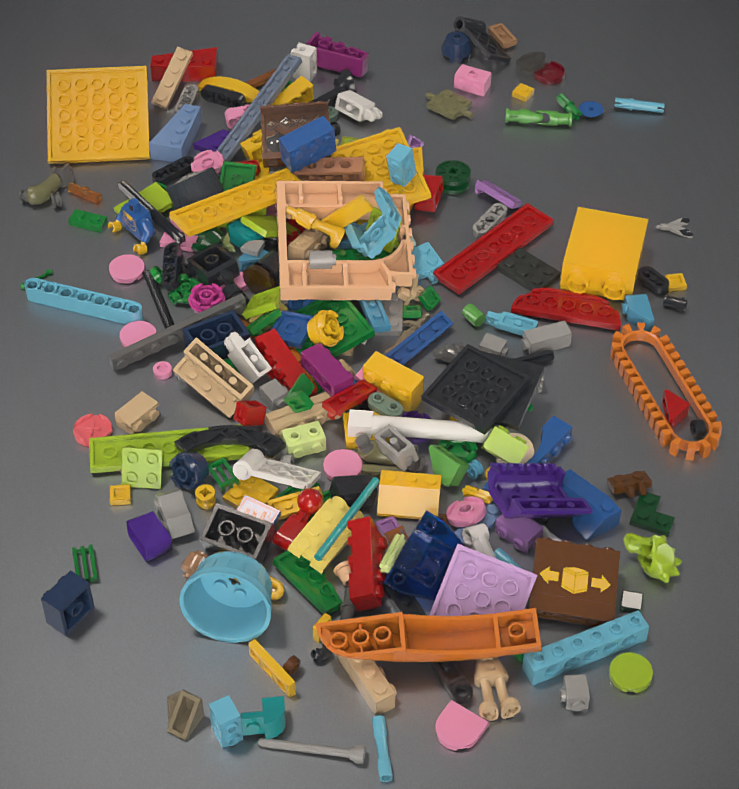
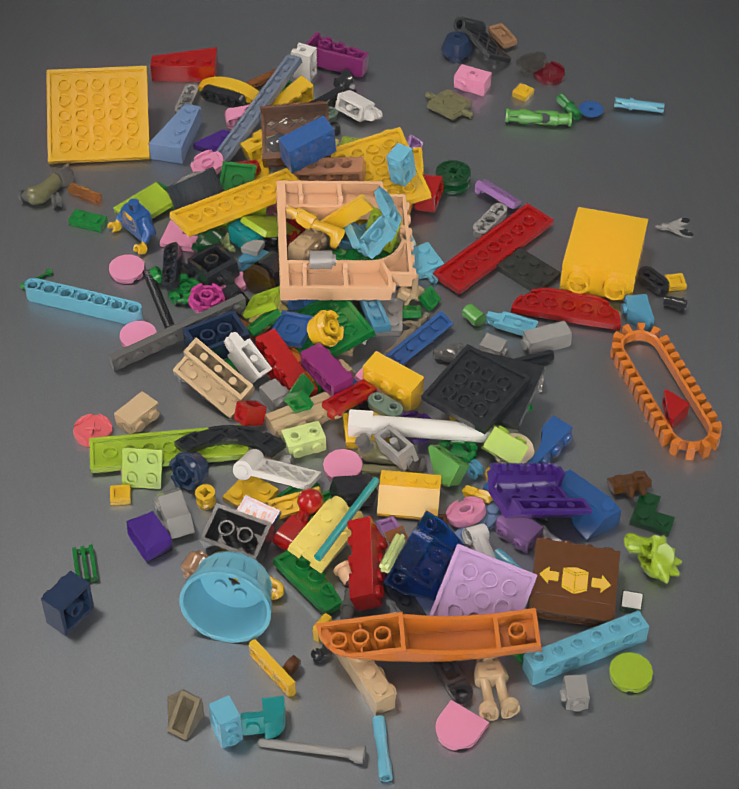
black axle [118,180,186,244] -> none
tan plate [151,47,193,109] -> none
black beam [152,156,194,185] -> none
bright pink tile [153,361,172,380] -> none
green tile [208,457,240,493] -> none
black axle [690,419,706,438] -> none

